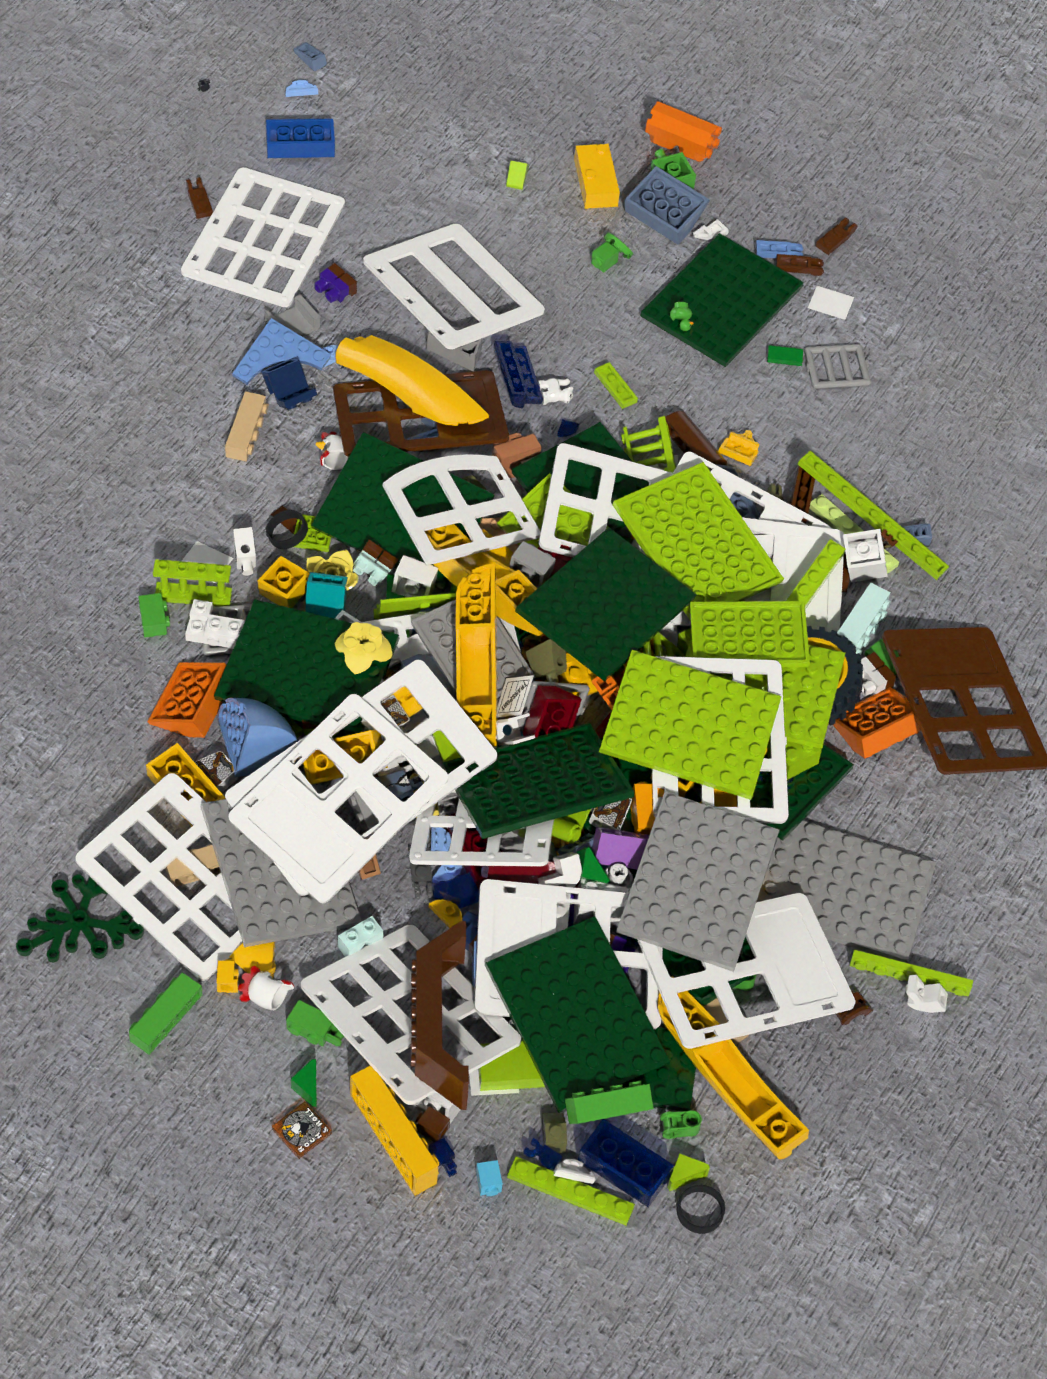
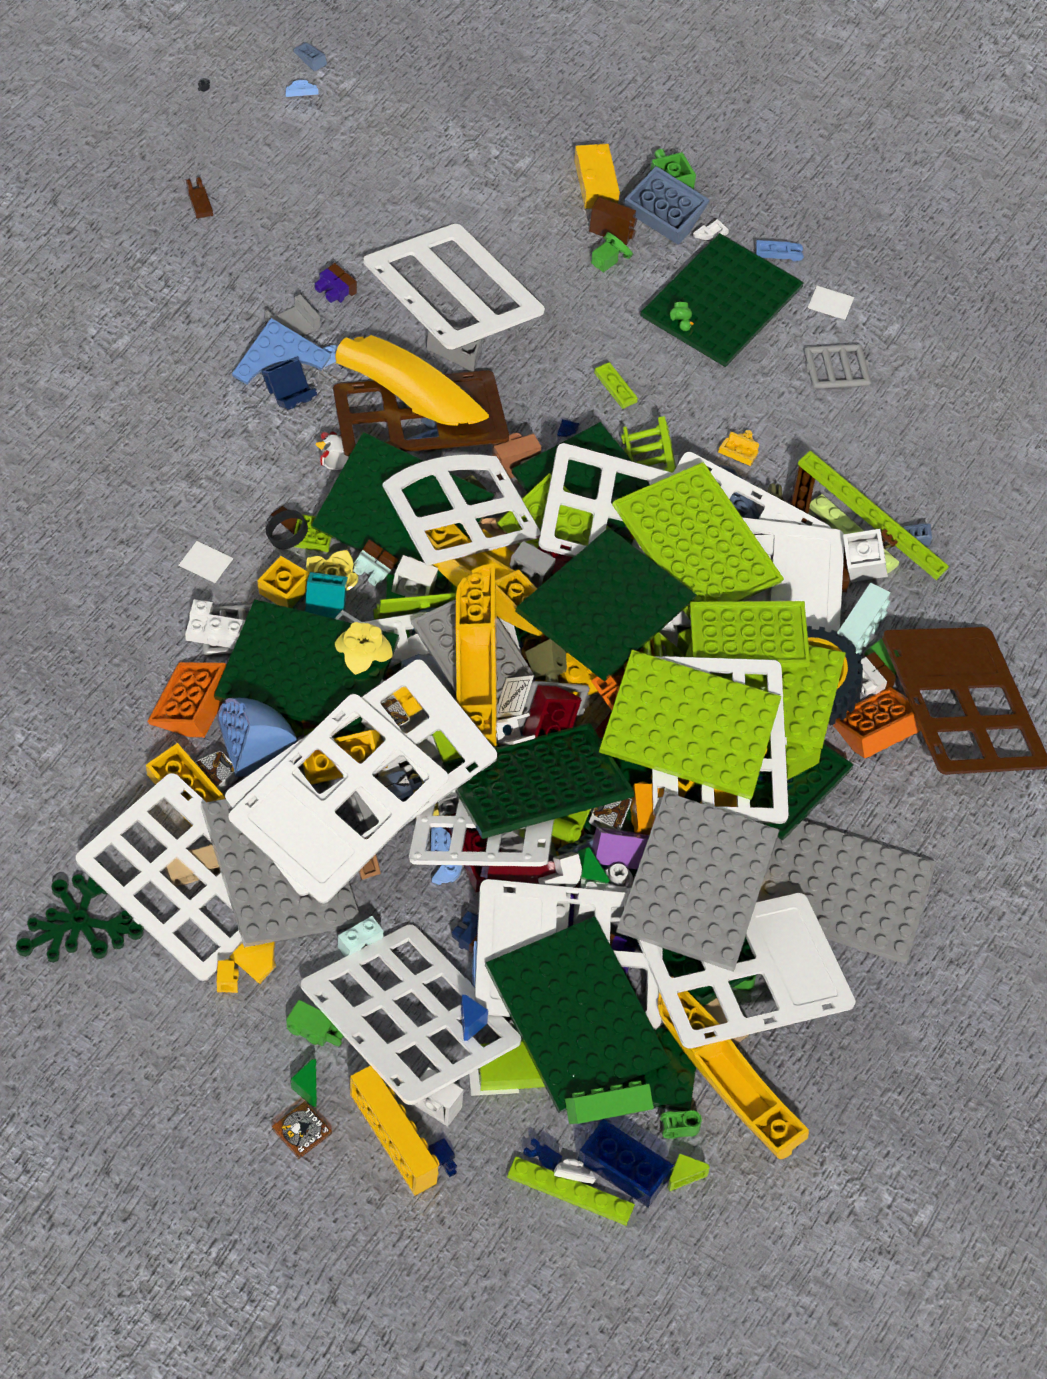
bright green brick [129,972,202,1055] -> none
bright green brick [138,593,170,638] -> none
lime fence [153,559,232,607] -> none
white door [181,167,345,307] -> none
tan brick [225,391,269,462] -> none
white torso [233,527,256,575] -> none
white piece [238,966,294,1011] -> none
blue brick [266,119,335,158] -> none
dark grey hinge [408,847,433,898] -> none
reddish brown slope [411,921,469,1110] -> none
reddish brown brick [416,1106,450,1144] -> none
yellow plate [429,899,462,928] -> none
clear blue slope [433,873,479,909] -> none
medium azure brick [476,1160,503,1196] -> none
clear blue brick [494,341,543,409] -> none
lime slope [506,161,529,190] -> none
white animal [538,378,573,405] -> none
olive slope [542,1113,567,1154] -> none
orange brick [645,101,722,162] -> none
reddish brown brick [665,411,727,466] -> none
black tyre [677,1184,725,1234] -> none
green tile [767,345,803,366] -> none
reddish brown hinge [776,254,824,276] -> none
lime brick [786,539,846,609] -> none
reddish brown hinge [816,218,857,255] -> none
reddish brown piece [832,990,873,1025] -> none
lime plate [850,950,974,996] -> none
white brick [906,975,948,1013] -> none
none -> blue slope [461,995,488,1041]
none -> reddish brown brick [589,197,637,245]

